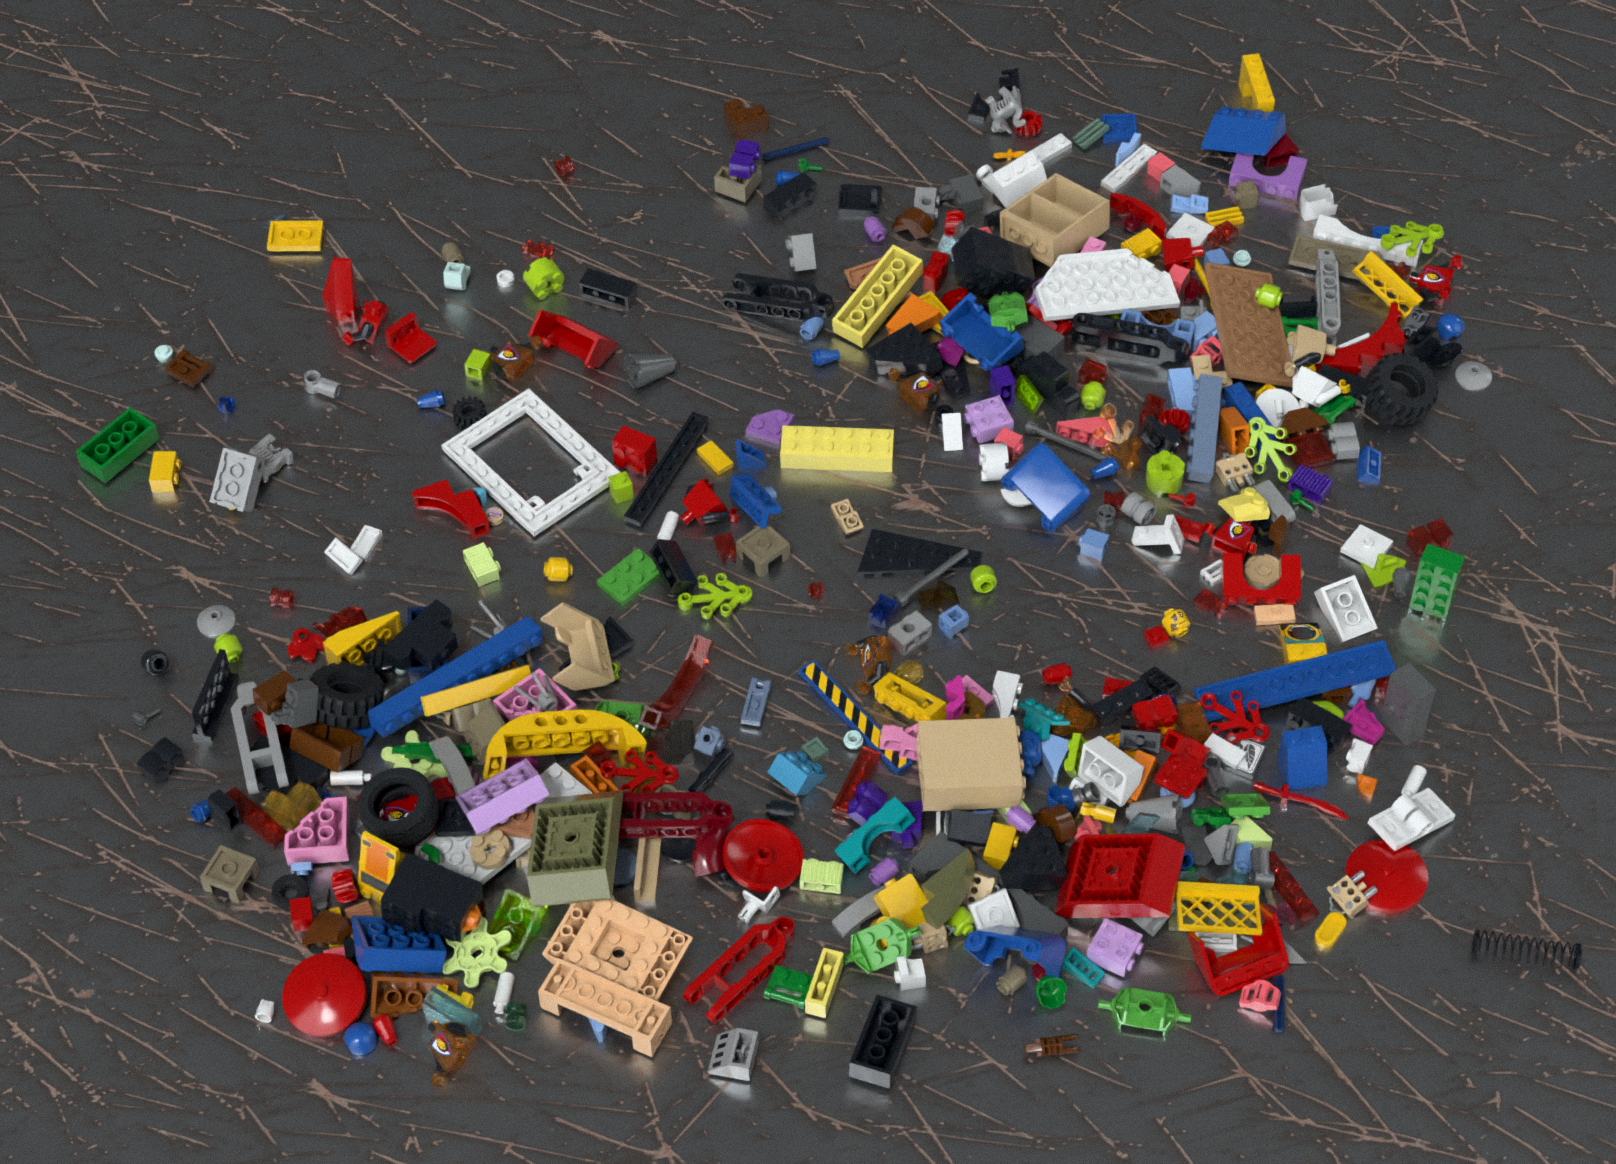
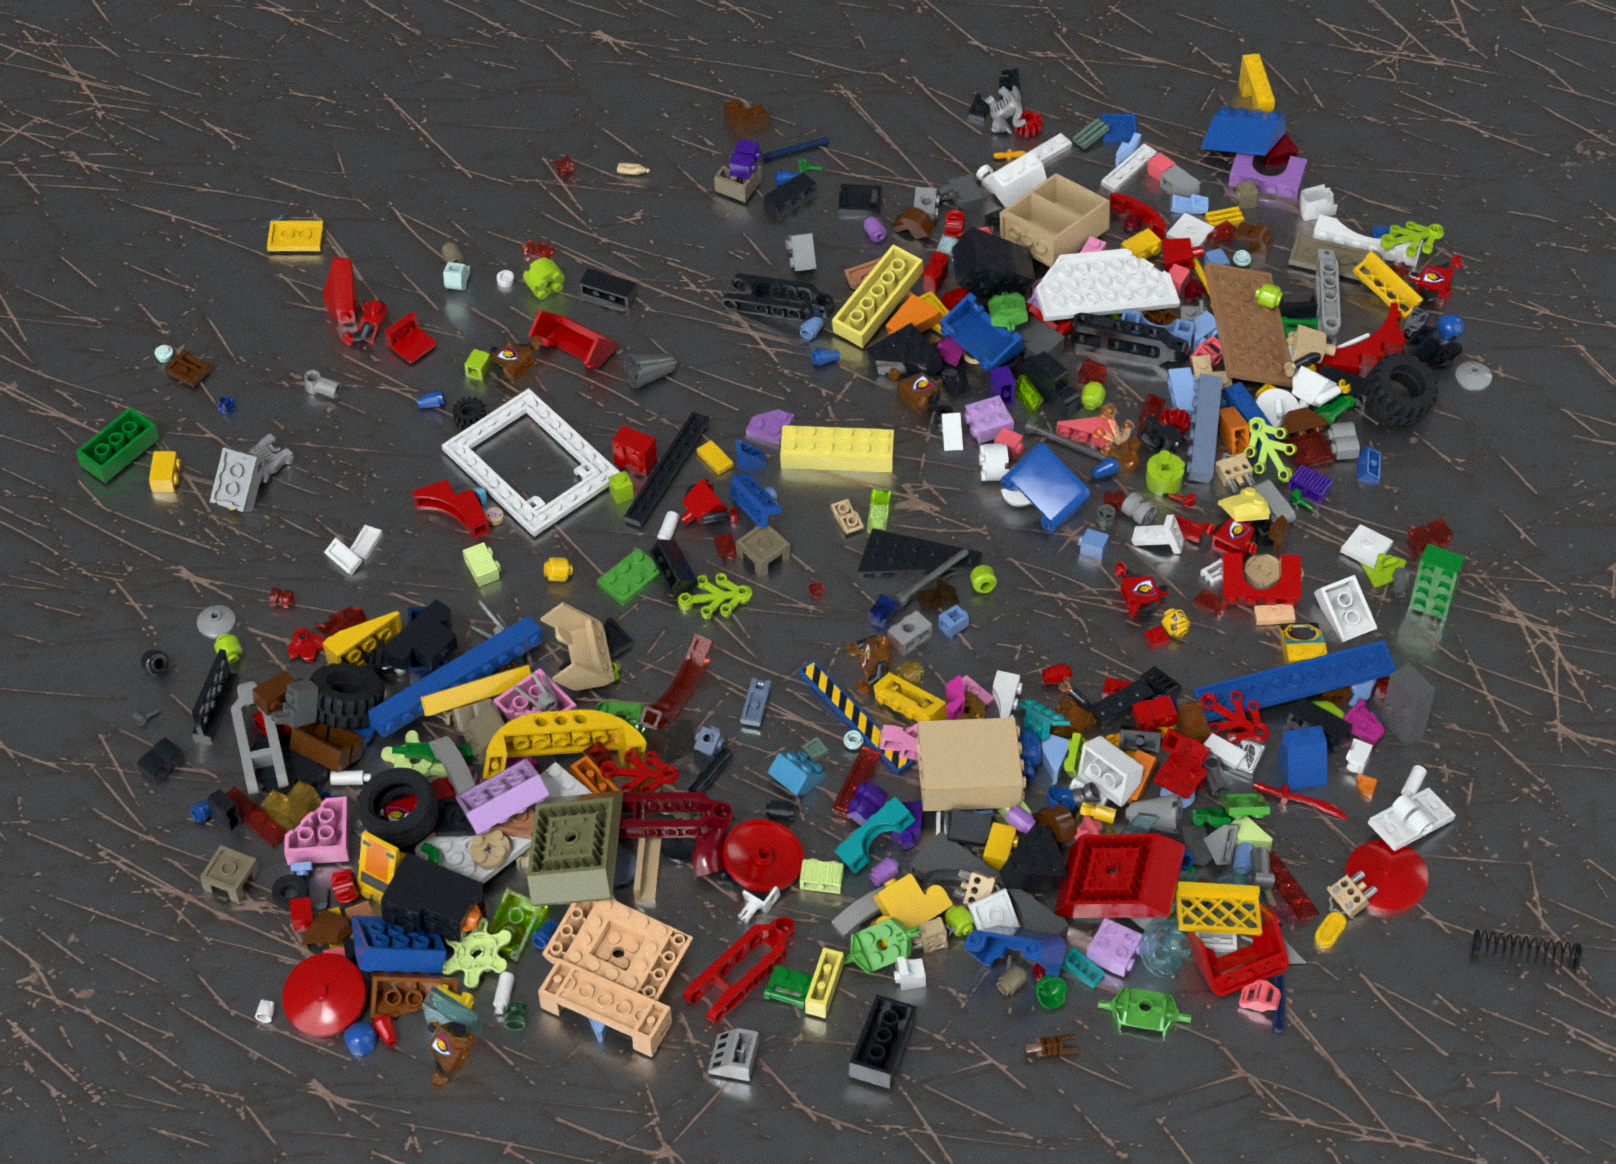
olive slope [921,849,975,929] -> none
dark grey wheel [954,222,974,239] -> none
none -> blue cone [532,919,559,949]
none -> tan piece [617,162,650,175]
none -> clear neon green slope [867,489,891,533]
none -> red torso [1114,562,1168,618]
none -> clear light blue piece [1139,920,1191,979]
none -> reddish brown brick [1234,221,1273,259]

